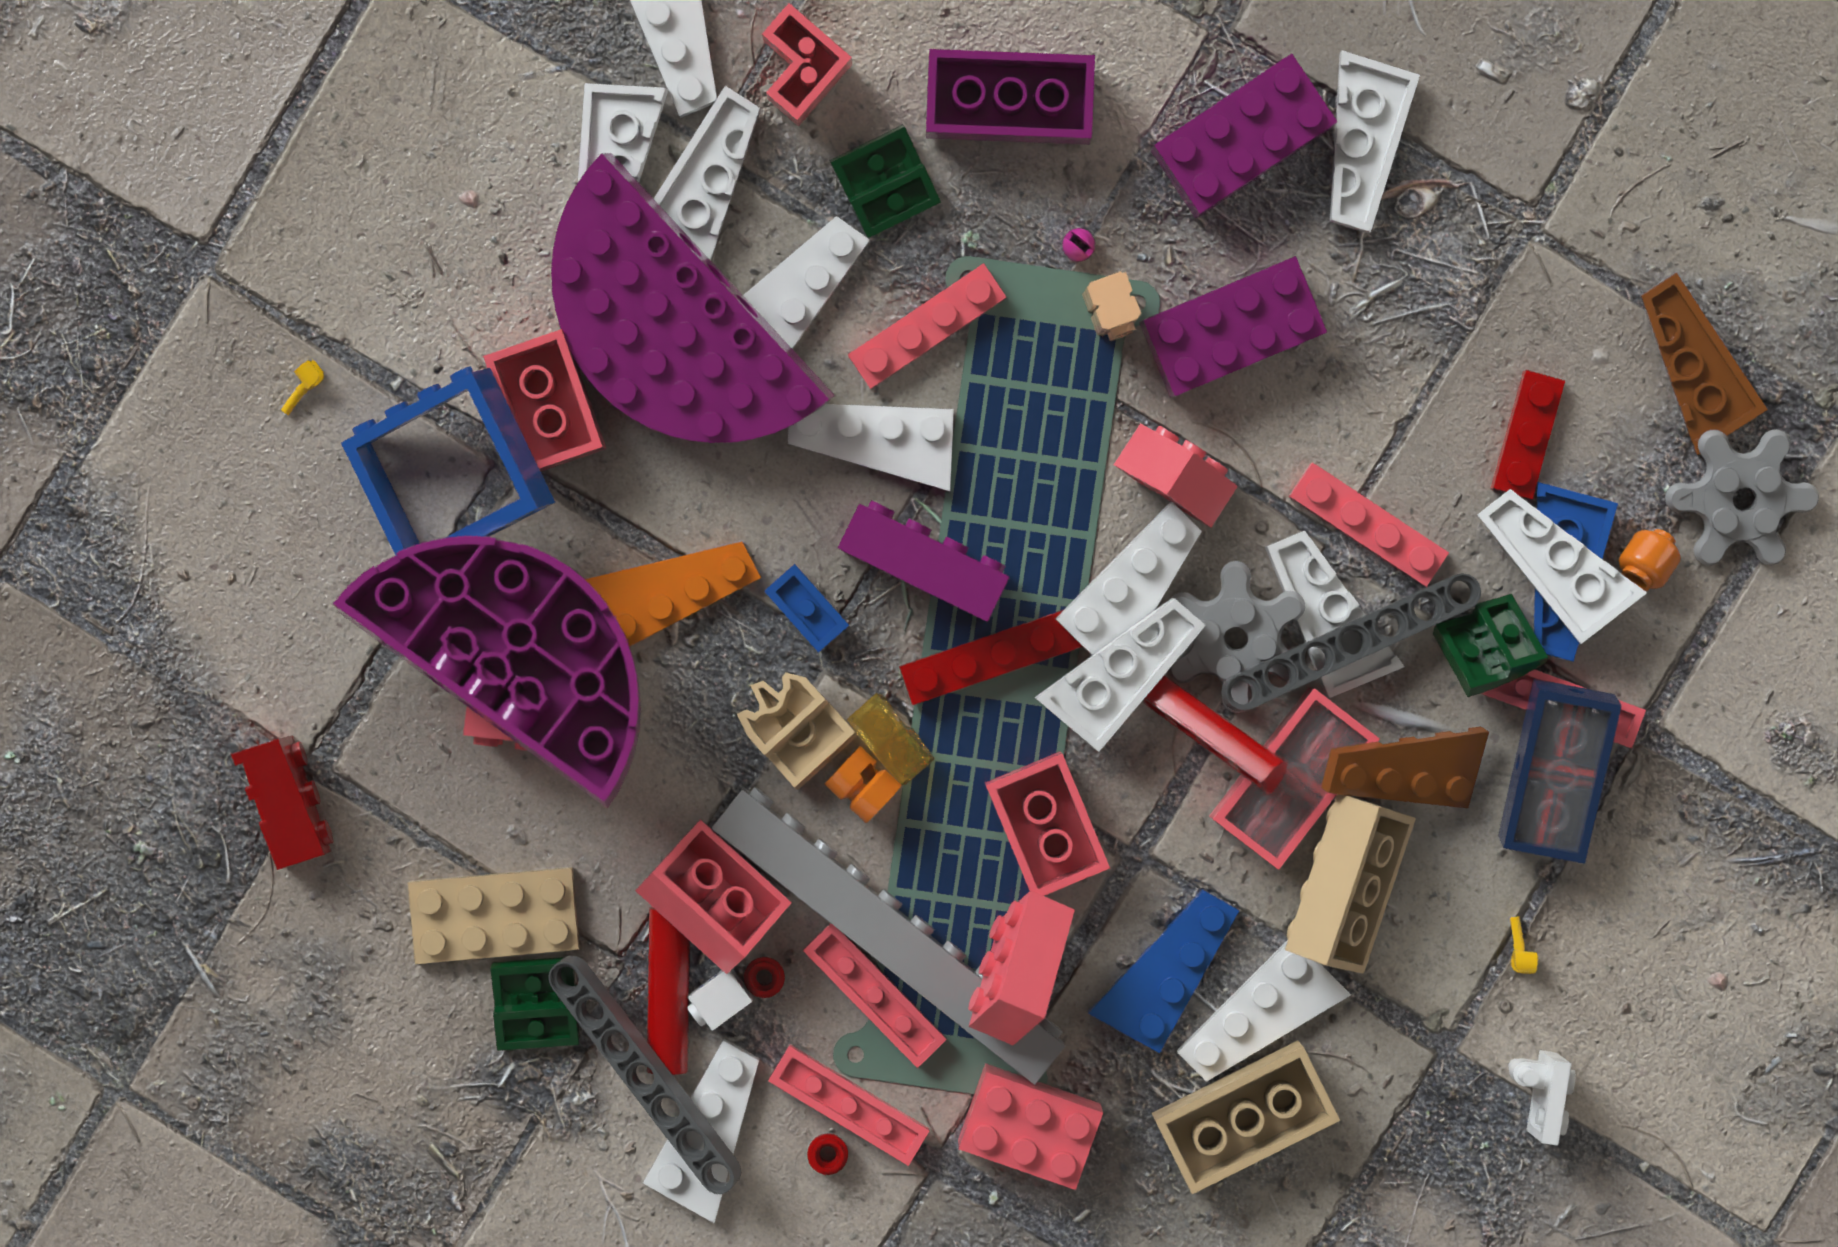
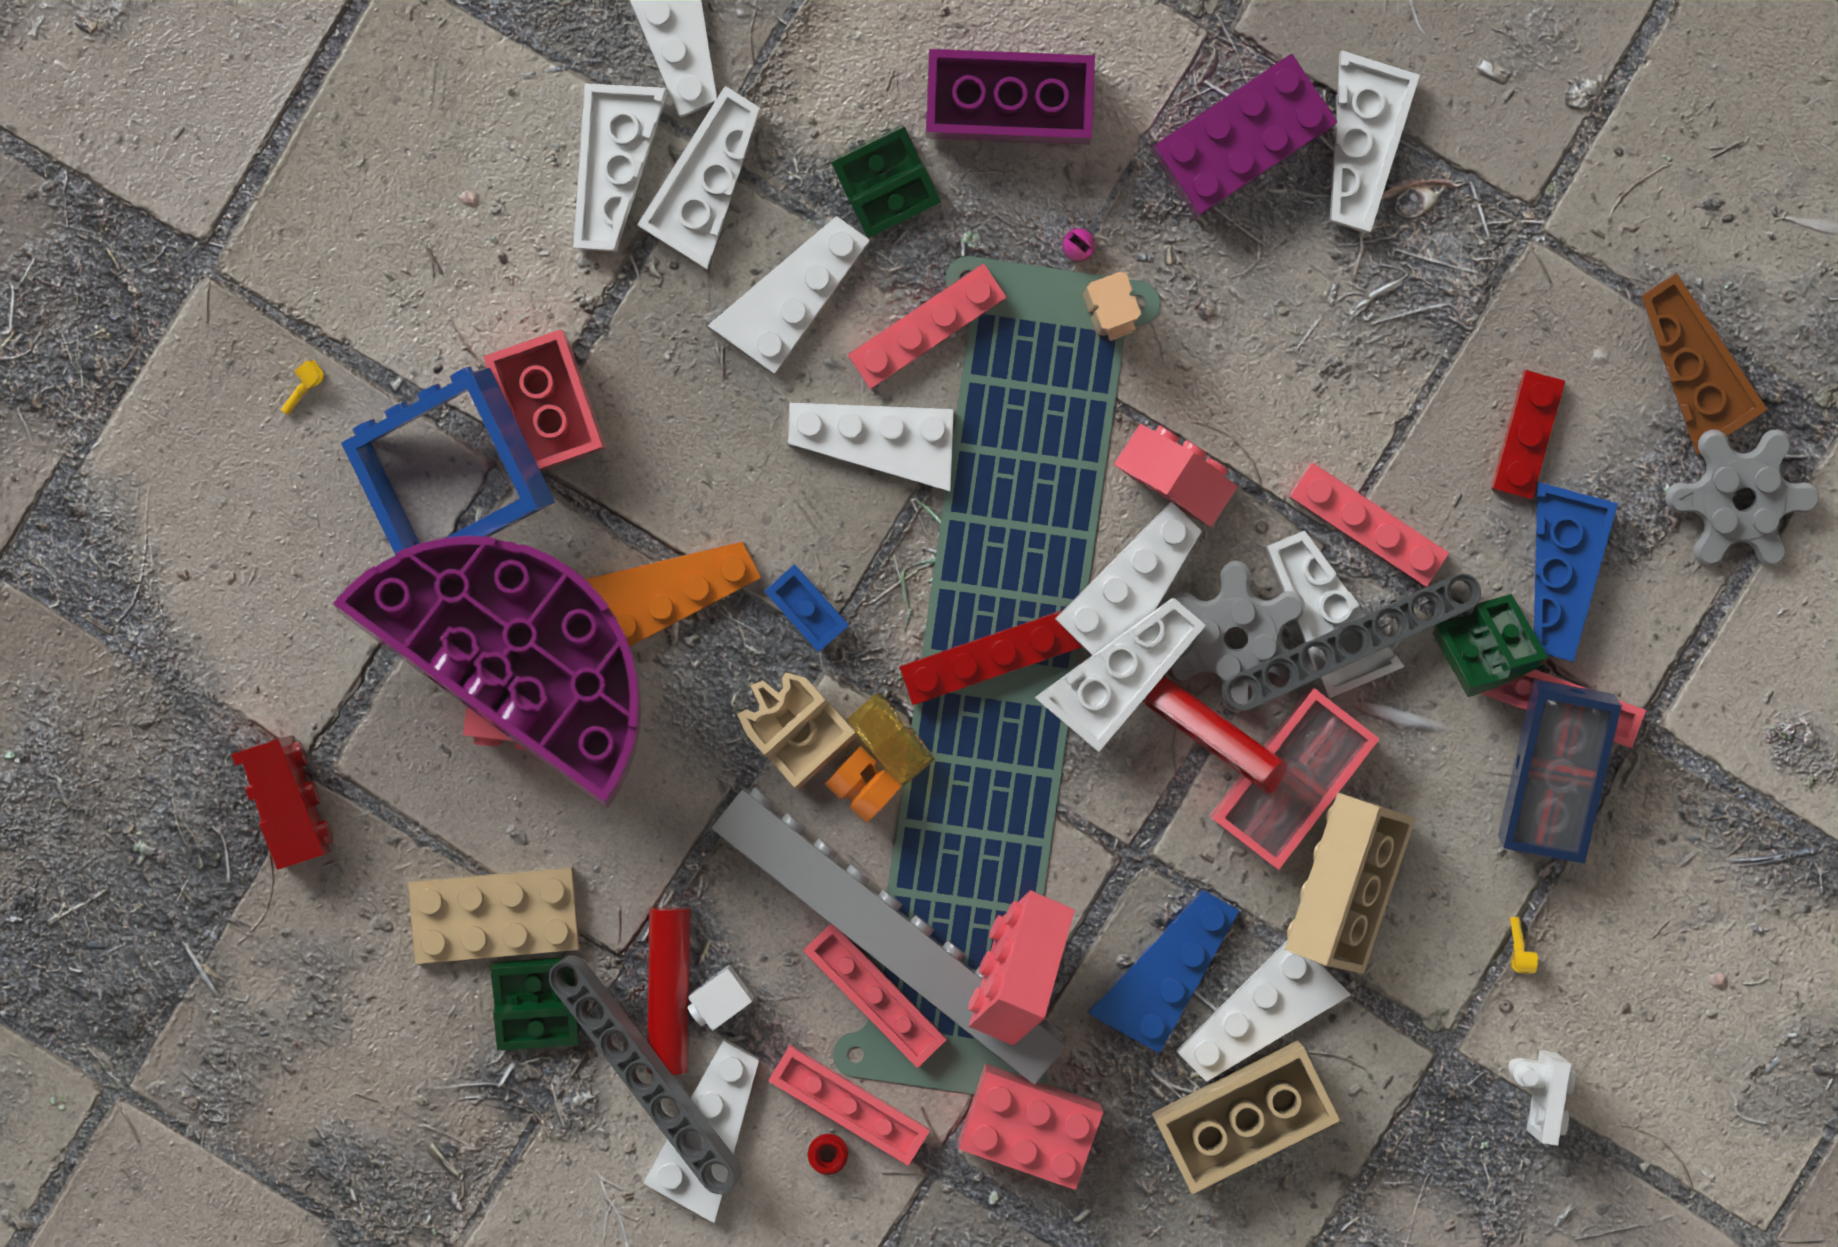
magenta brick [551,153,835,443] -> none
coral brick [635,819,792,974] -> none
red plate [744,957,785,998] -> none
coral brick [762,3,852,127] -> none
magenta brick [837,500,1010,622] -> none
coral brick [985,751,1110,896] -> none
magenta brick [1139,256,1327,398] -> none
dark orange wing [1321,726,1489,809] -> none
white wing [1477,489,1647,645] -> none
orange head [1618,529,1681,591] -> none

